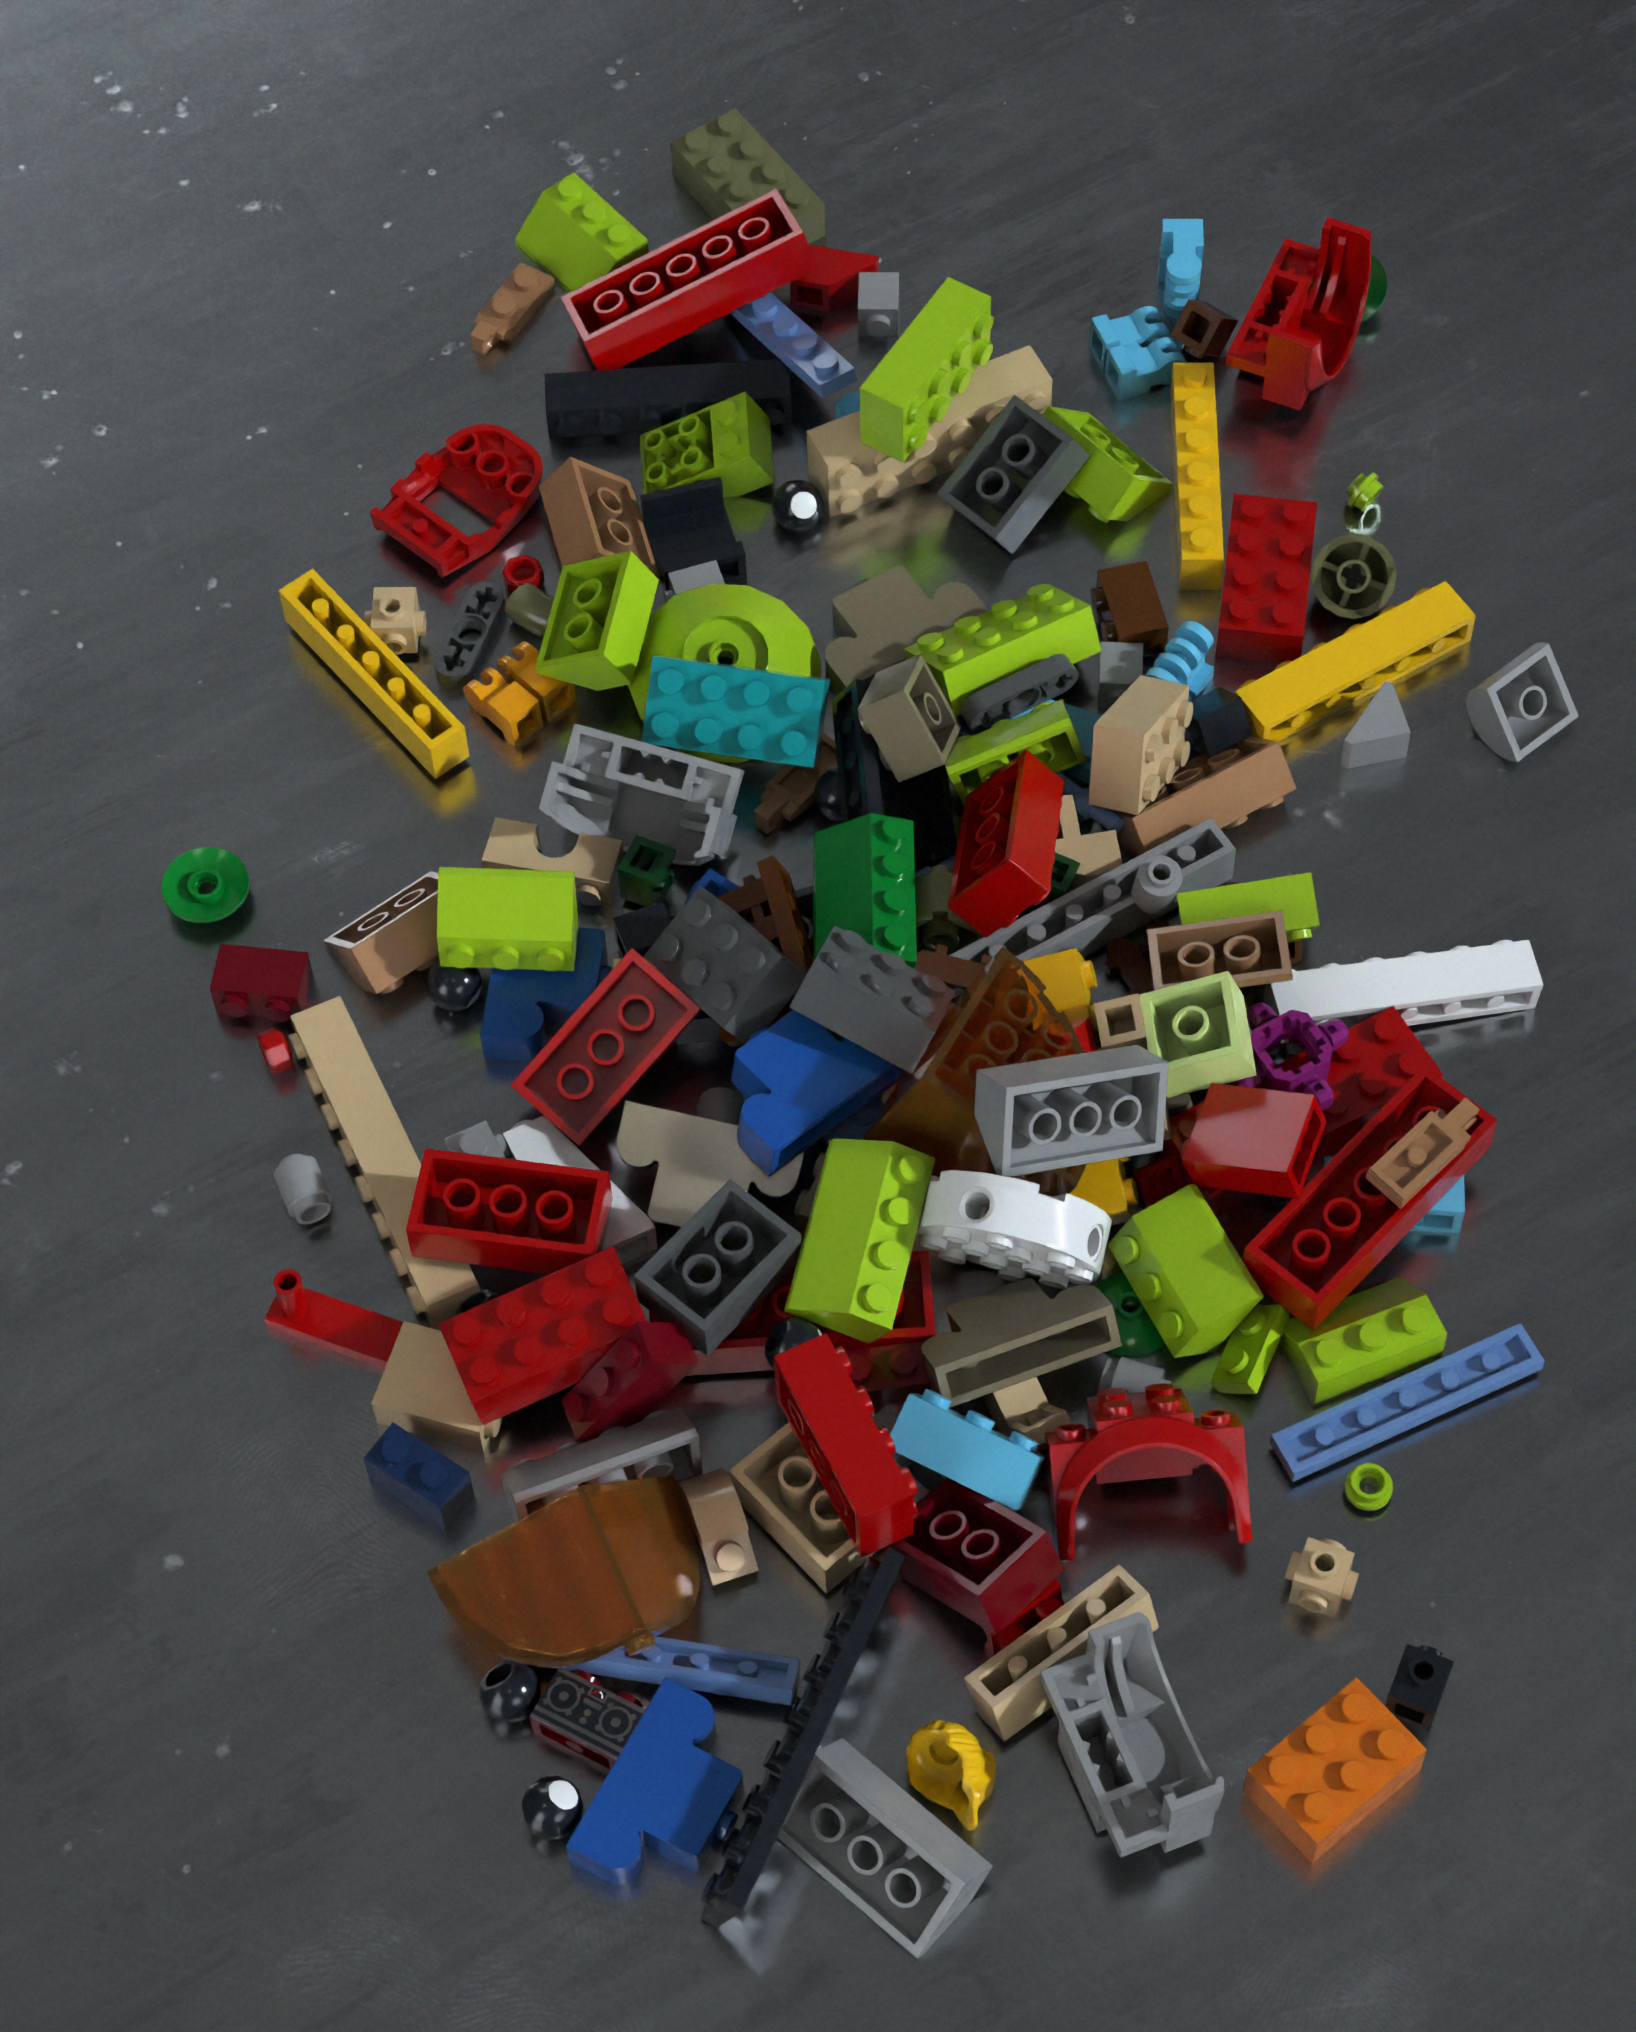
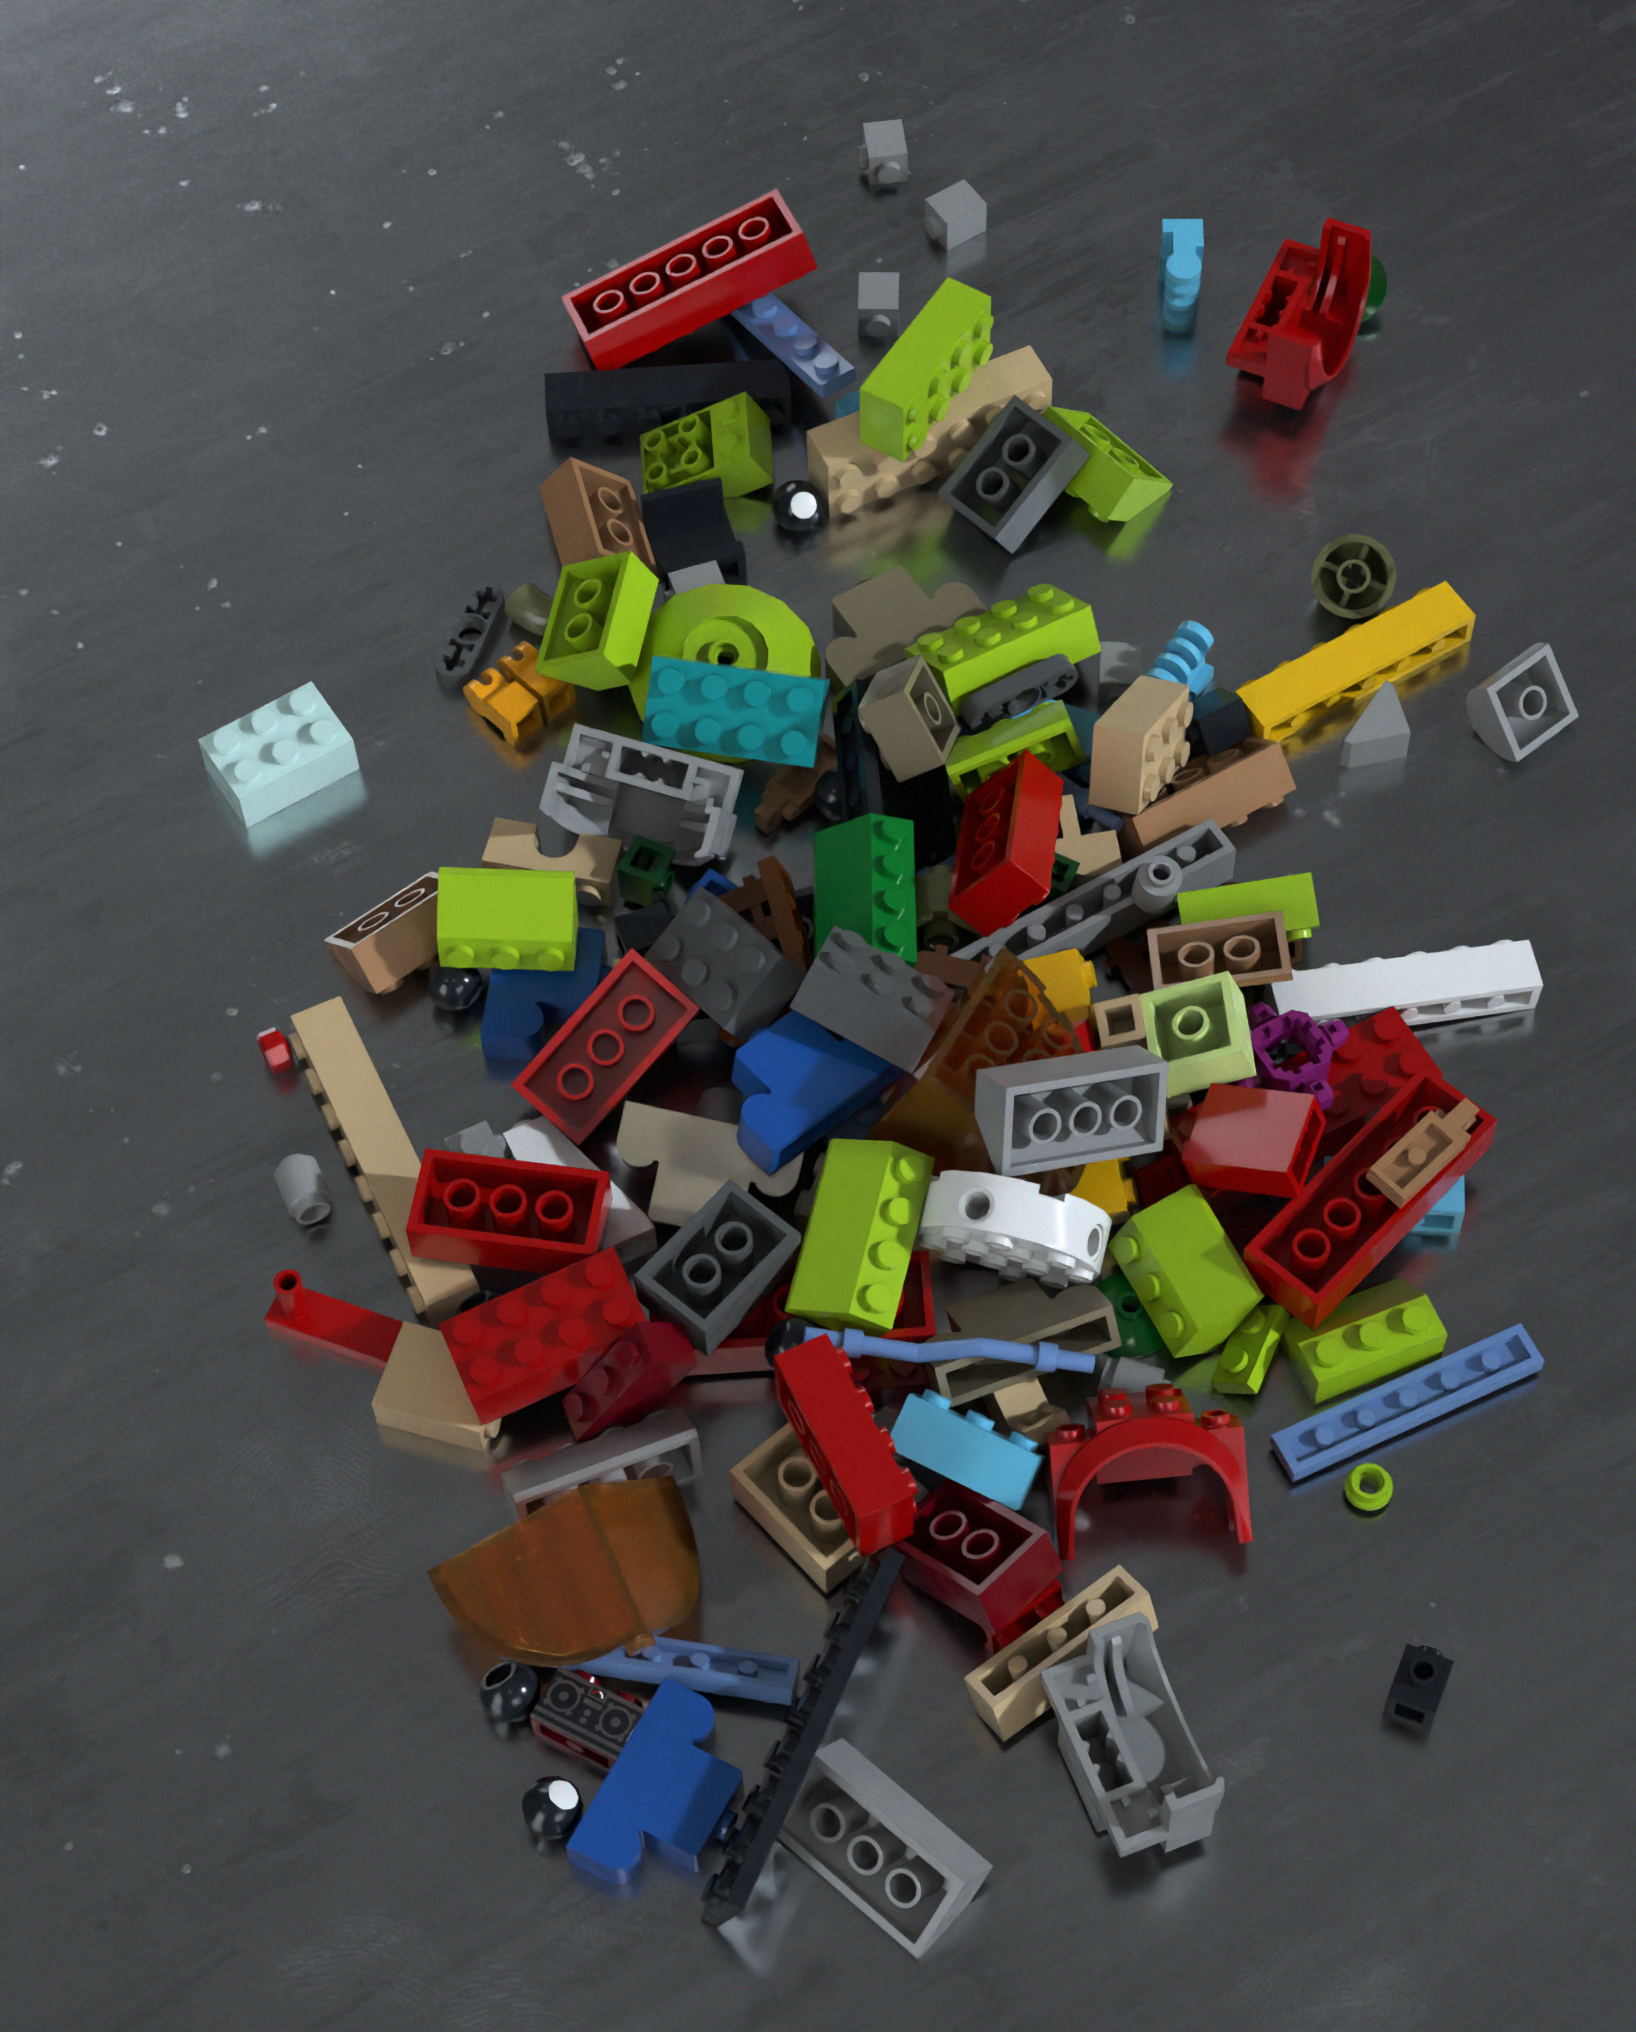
green dish [161,847,249,923] -> none
dark red brick [209,944,313,1022] -> none
yellow brick [278,568,470,779] -> none
dark blue brick [363,1422,474,1531] -> none
tan brick [364,587,426,655] -> none
red slope [370,424,543,578] -> none
medium nougat hinge [470,262,555,356] -> none
red tile [502,554,545,594] -> none
lime slope [515,172,649,293] -> none
olive brick [670,108,825,244] -> none
tan brick [678,1468,759,1585] -> none
red slope [790,244,879,312] -> none
yellow hair [906,1720,996,1831] -> none
medium azure legs [1088,306,1187,401] -> none
reddish brown brick [1090,561,1169,657] -> none
reddish brown brick [1170,299,1239,359] -> none
yellow brick [1170,363,1224,590] -> none
red brick [1215,494,1317,665] -> none
orange brick [1243,1677,1427,1864] -> none
tan brick [1285,1537,1359,1618] -> none
lime plate [1346,472,1384,512] -> none
none -> light aqua brick [198,681,359,828]
none -> medium blue bar [803,1327,1095,1374]
none -> light grey brick [857,119,908,185]
none -> light grey brick [923,179,987,251]

